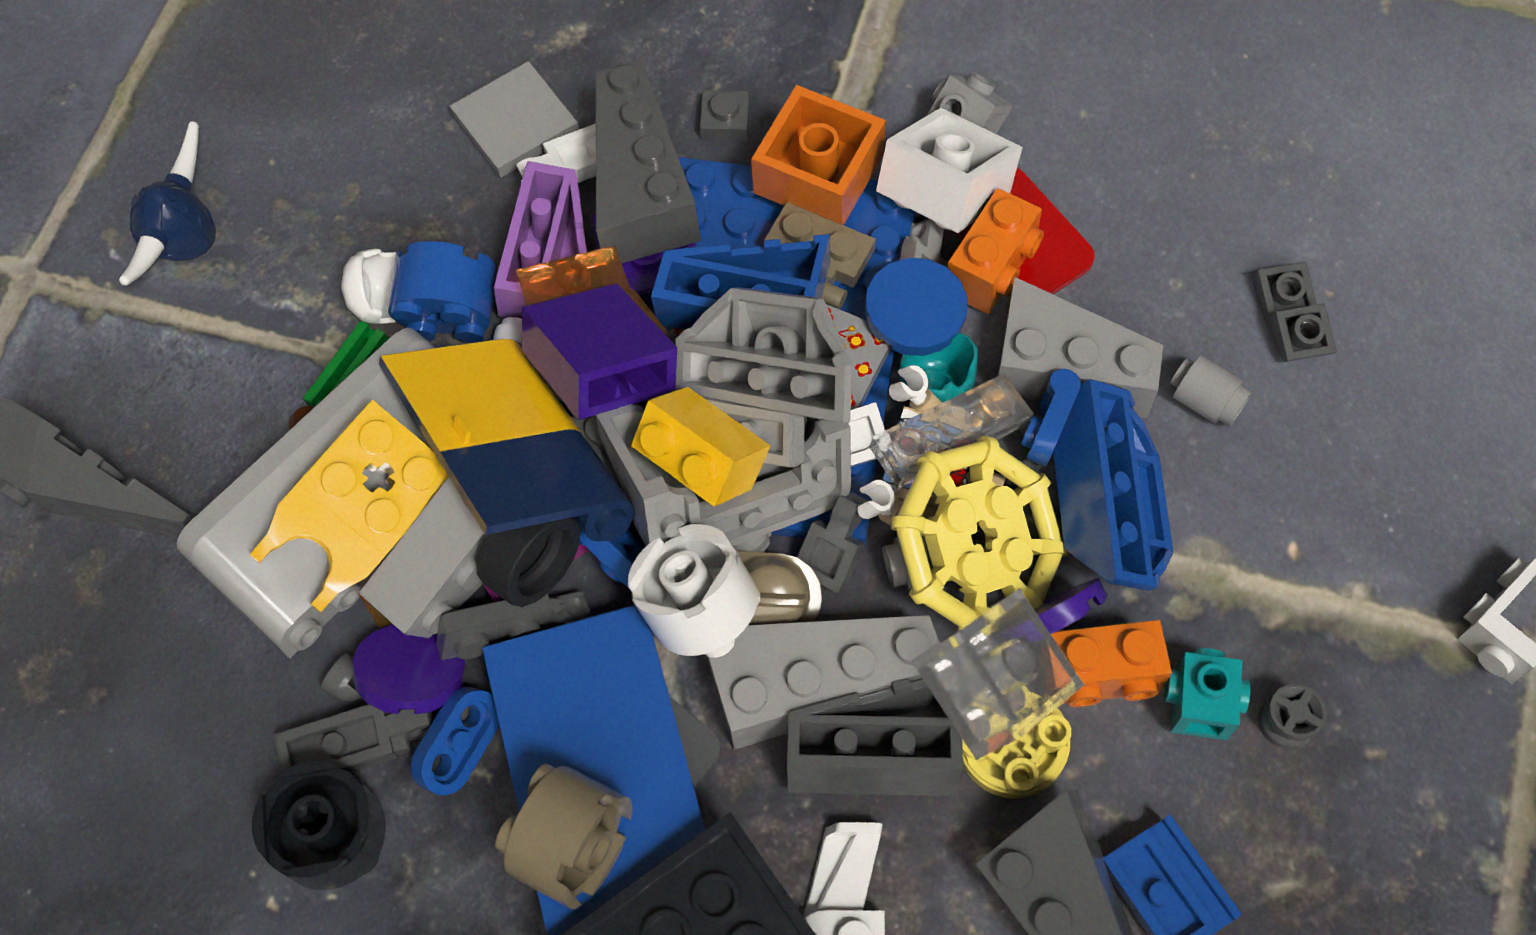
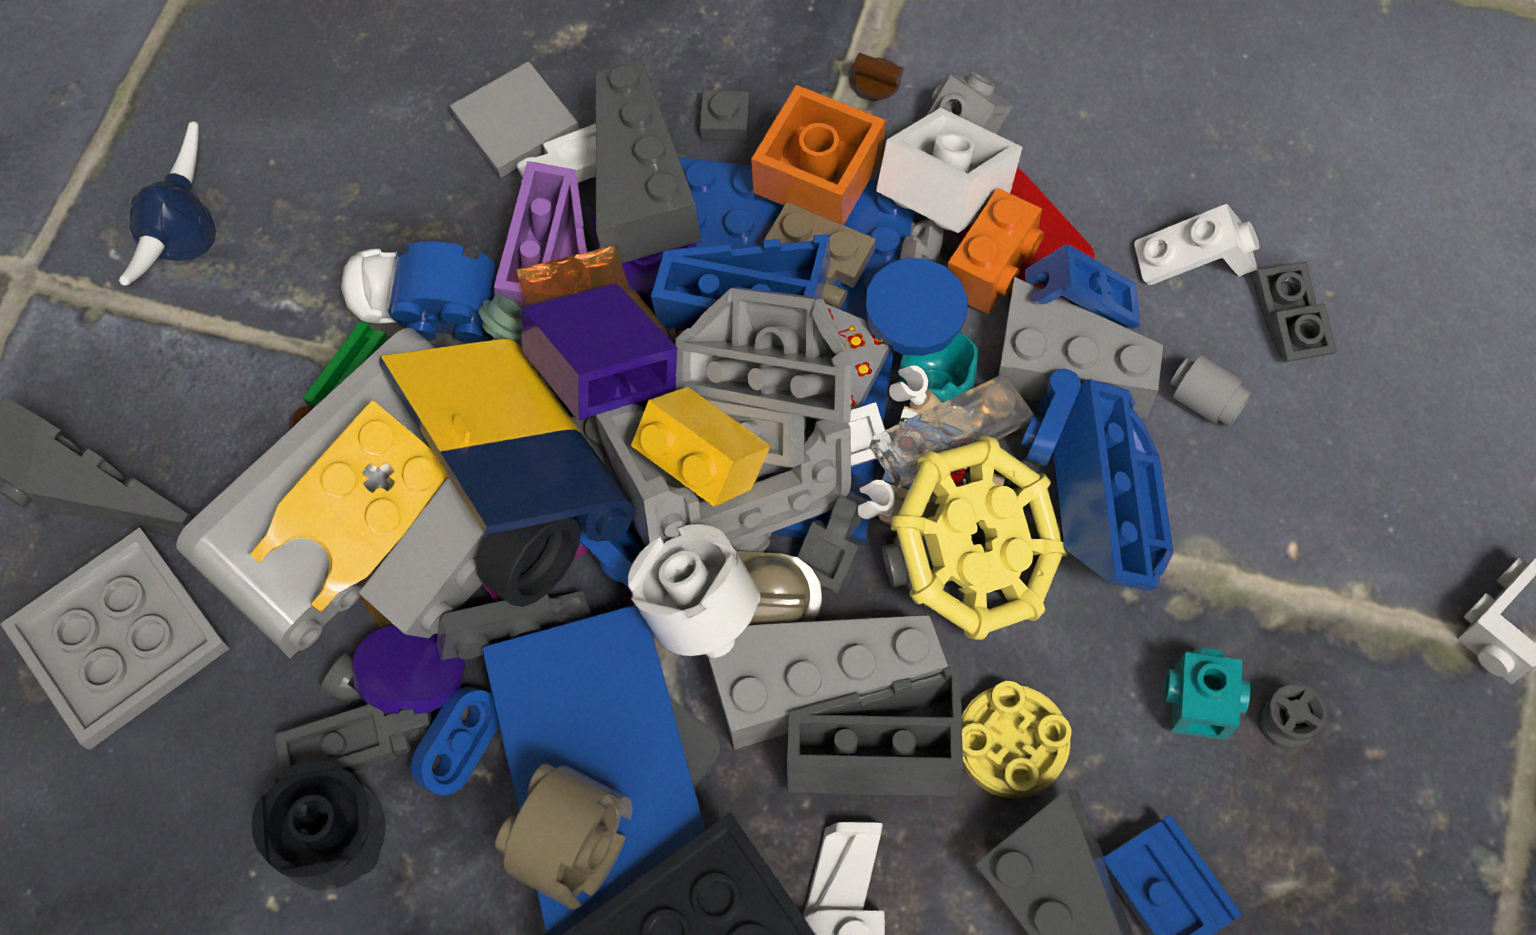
clear brick [911,588,1084,760] -> none
dark purple tile [1000,578,1108,649] -> none
orange brick [1041,620,1172,707] -> none
none -> light grey plate [0,527,230,750]
none -> sand green plate [478,294,522,340]
none -> reddish brown plate [853,53,904,100]
none -> blue hinge [1025,244,1140,329]
none -> white bracket [1134,204,1260,285]

